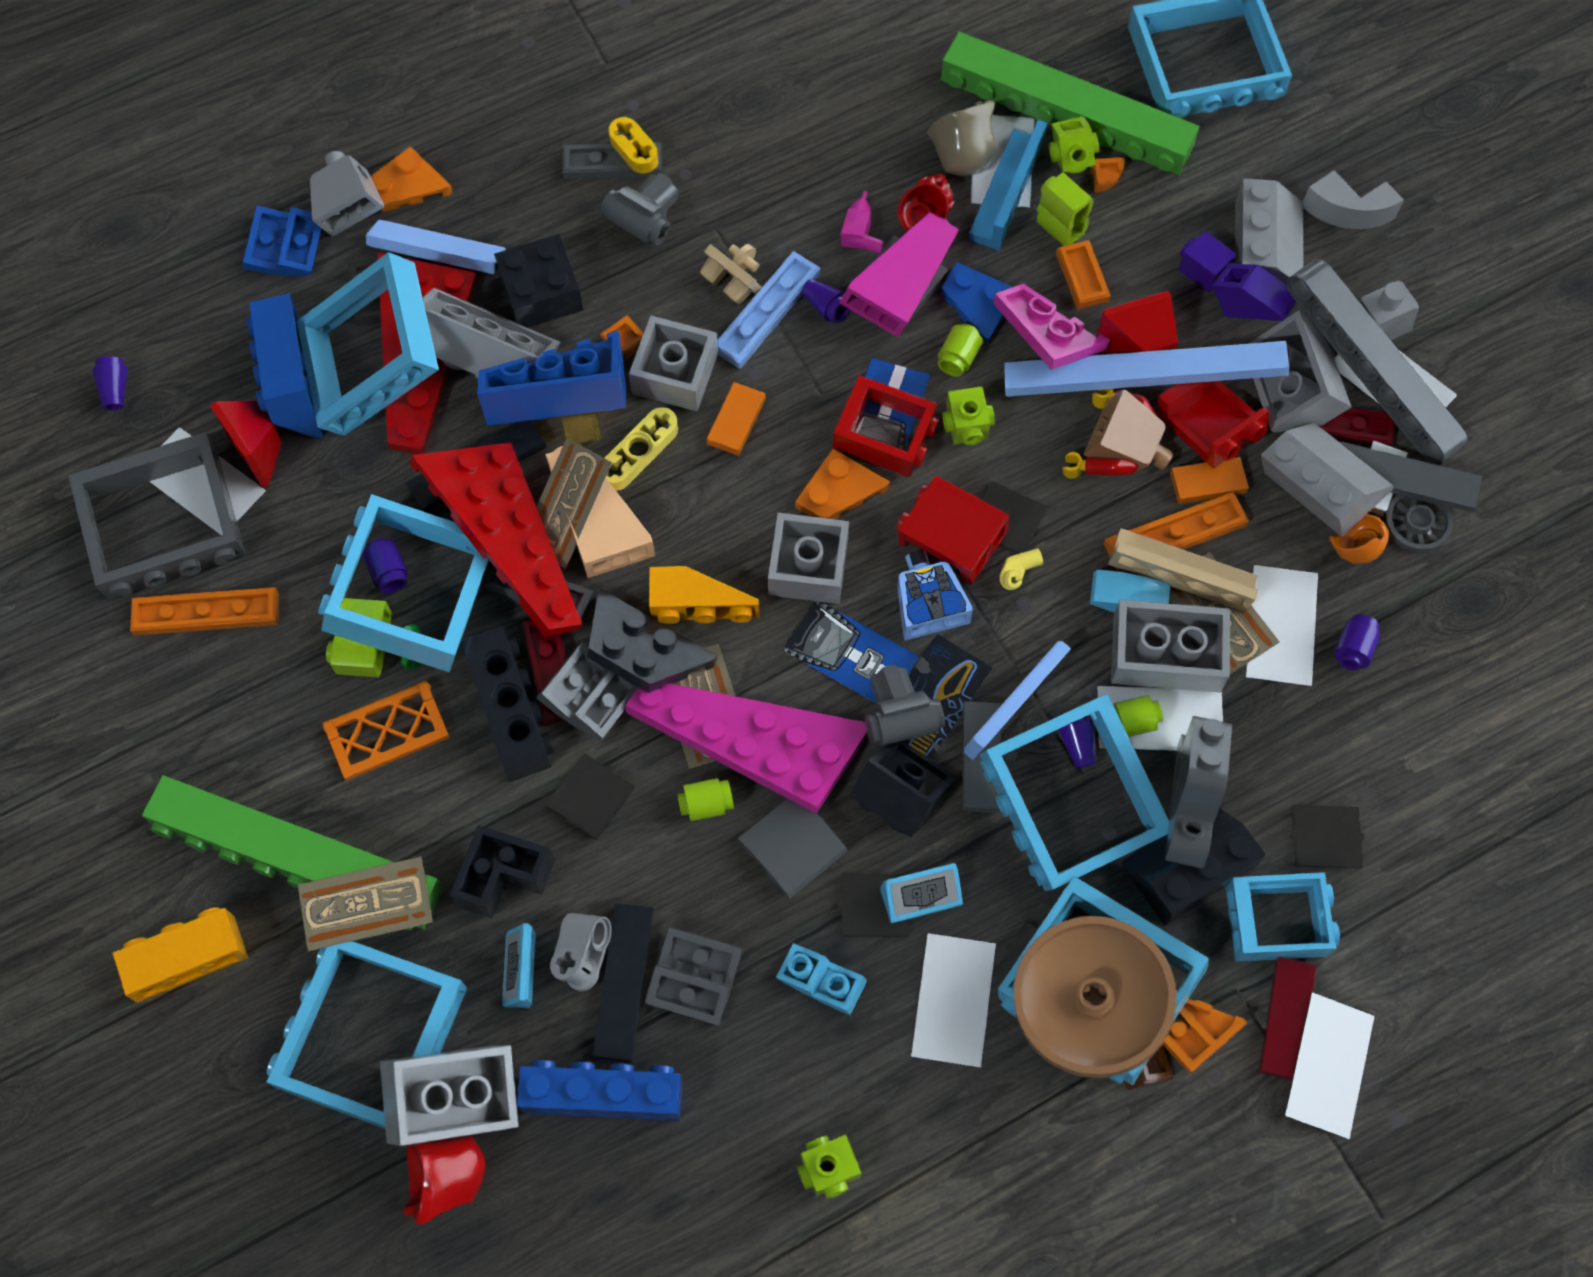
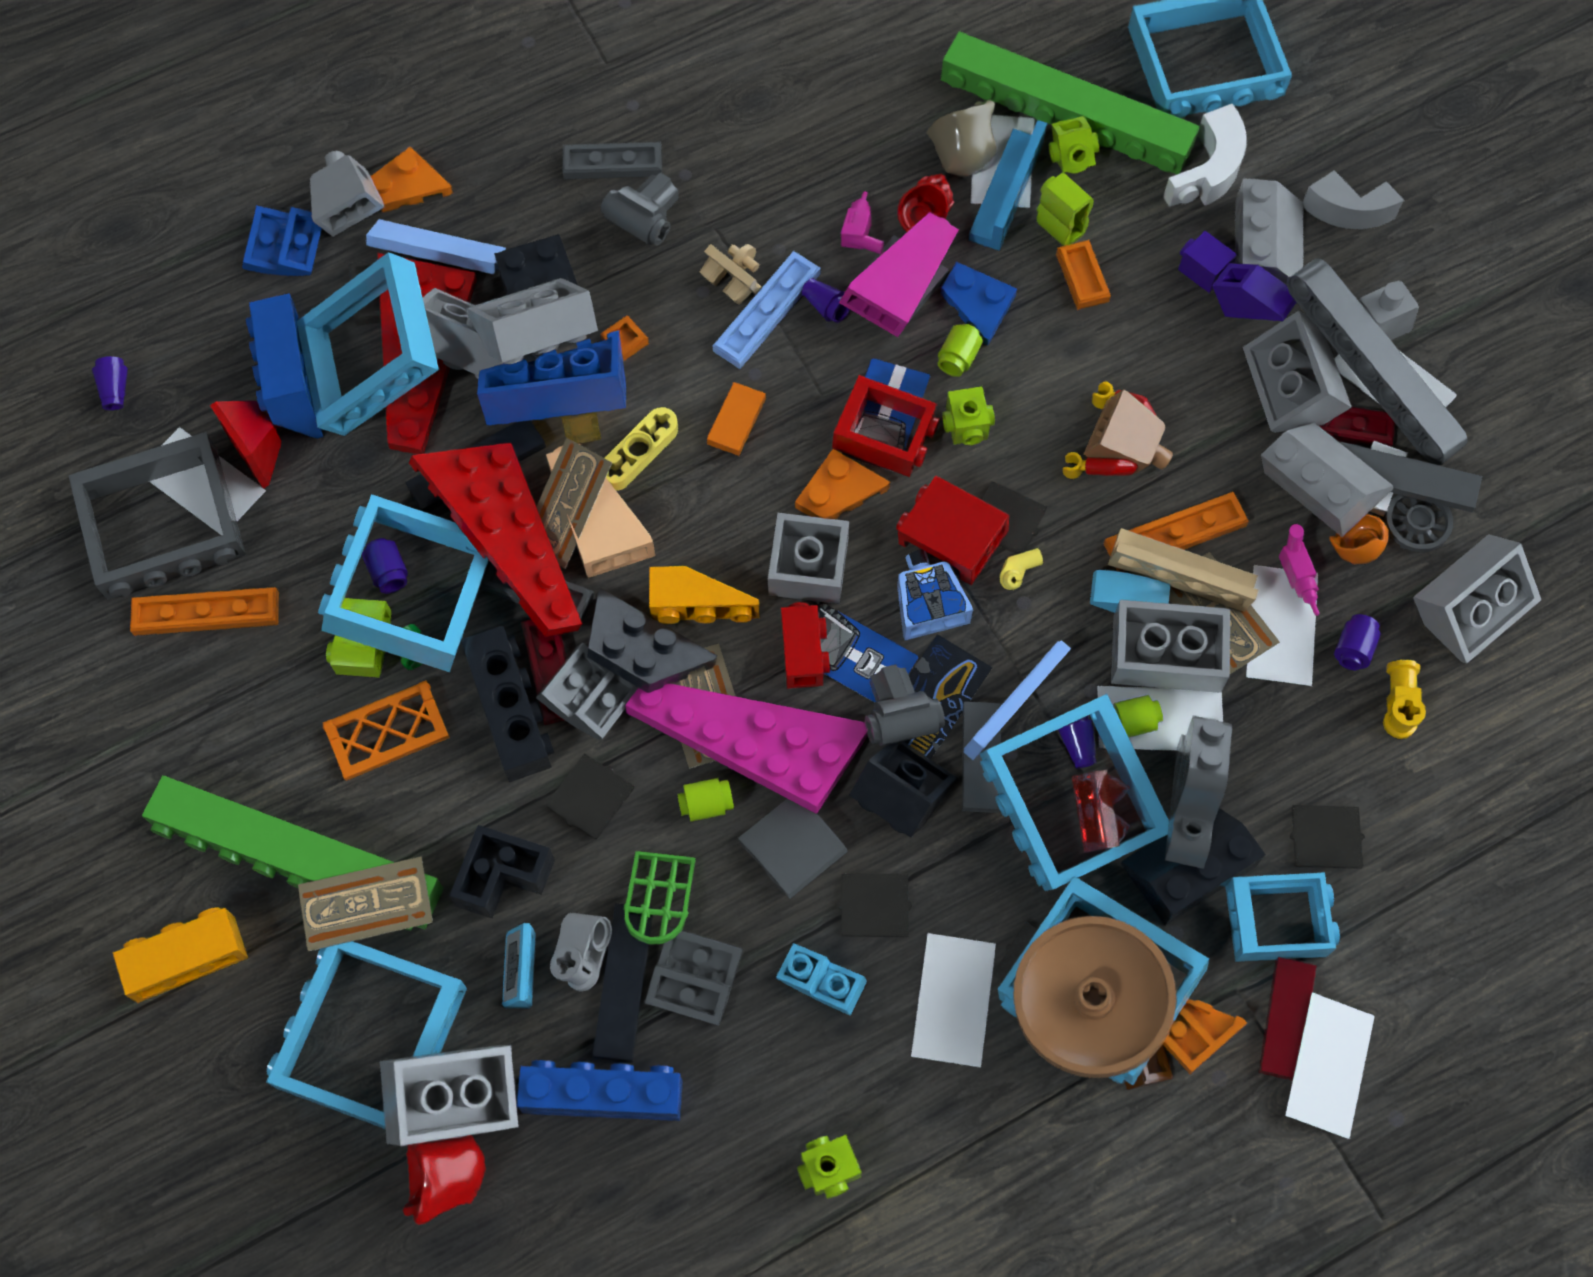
yellow beam [609,117,658,174] -> none
light grey brick [629,315,718,411] -> none
slope [880,863,963,924] -> none
dark pink wing [993,284,1110,370] -> none
light blue tile [1005,341,1289,397] -> none
orange tile [1090,157,1125,194] -> none
red slope [1096,290,1178,355] -> none
red panel [1157,381,1269,469] -> none
orange tile [1170,457,1249,504] -> none
none -> light grey slope [466,278,598,364]
none -> bright green window [624,851,696,944]
none -> red brick [781,602,830,689]
none -> clear red tile [1072,770,1130,852]
none -> white arch [1163,104,1246,207]
none -> dark pink piece [1279,524,1319,616]
none -> yellow connector [1383,660,1426,739]
none -> light grey slope [1413,534,1542,664]

